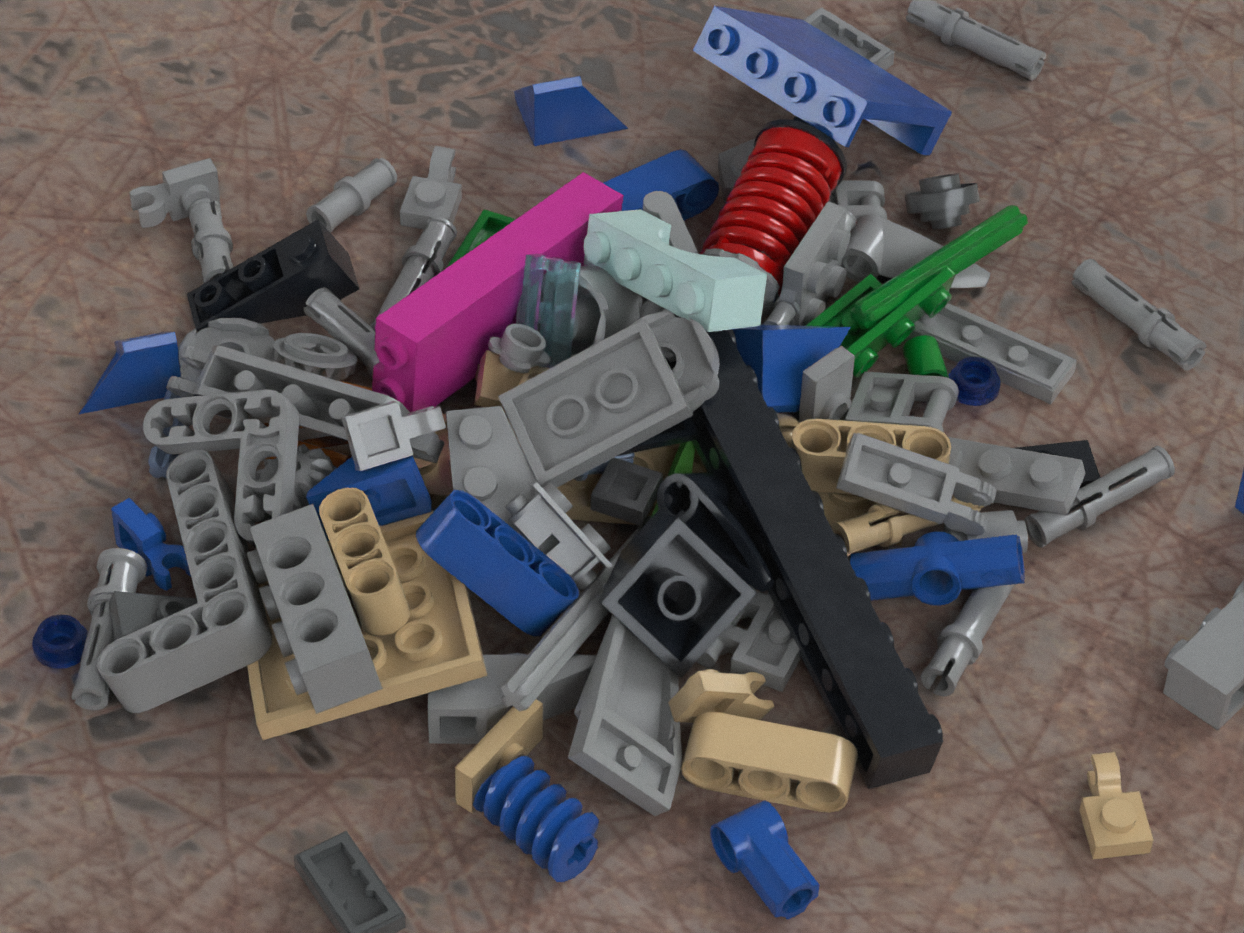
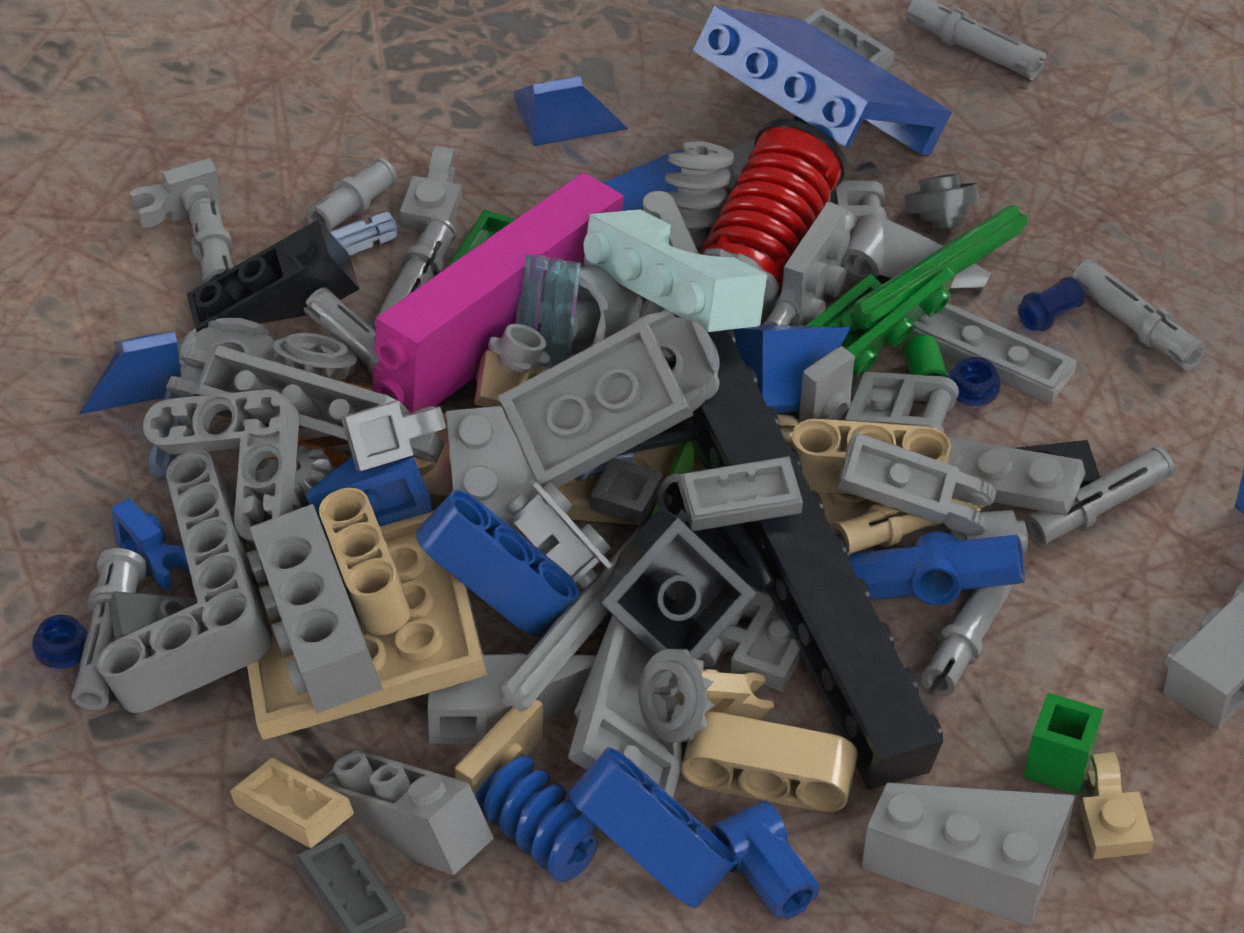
none -> tan plate [230,757,354,849]
none -> light grey slope [318,749,494,875]
none -> sand blue axle [329,211,398,256]
none -> blue beam [568,747,737,908]
none -> light grey gear [639,649,714,743]
none -> light grey piece [664,141,734,254]
none -> light grey plate [679,456,803,531]
none -> light grey wedge [862,783,1075,927]
none -> clear blue pin [1018,277,1085,331]
none -> green brick [1023,692,1104,795]

